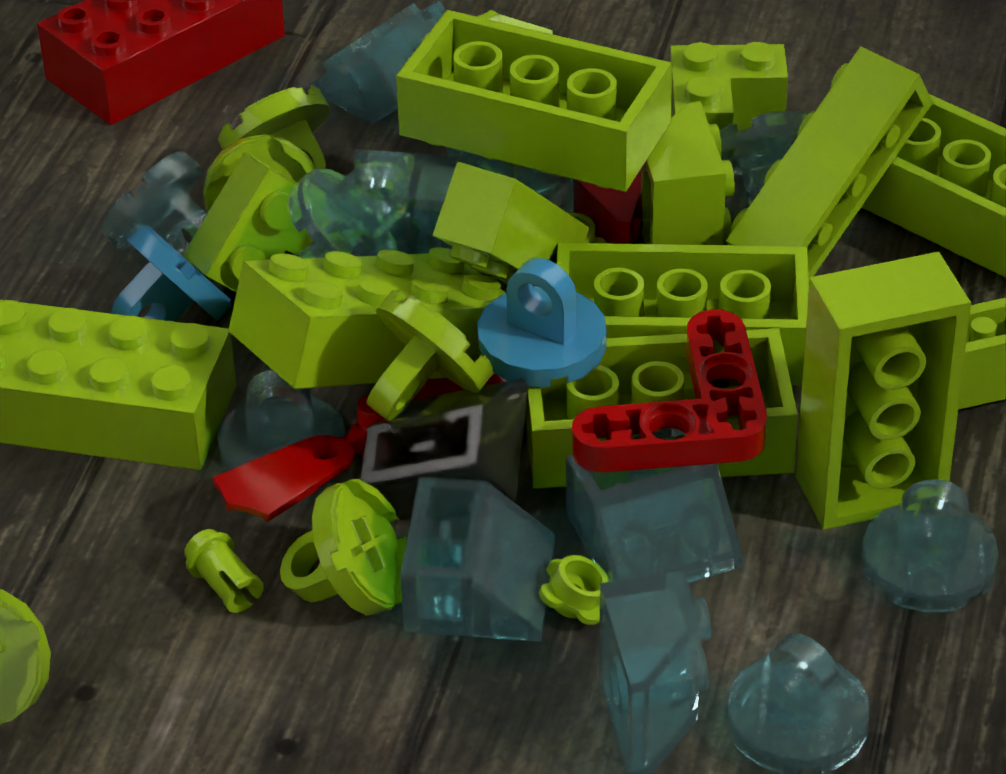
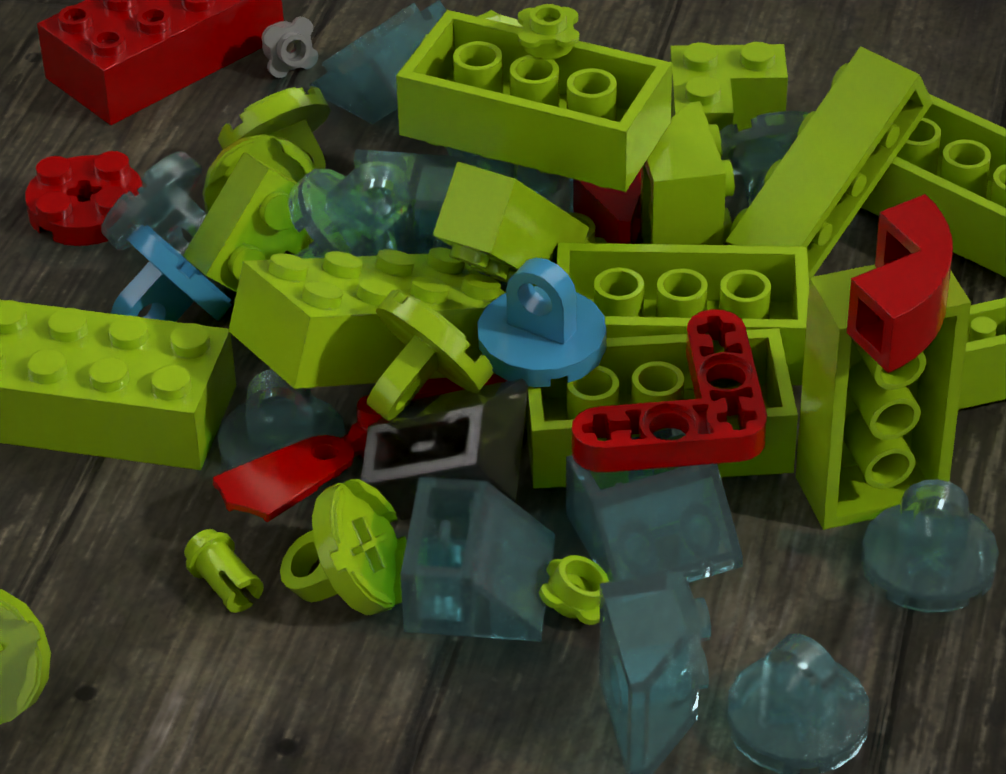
none -> red plate [25,151,145,246]
none -> light grey plate [262,16,318,78]
none -> lime plate [518,4,579,59]
none -> red brick [847,194,953,373]

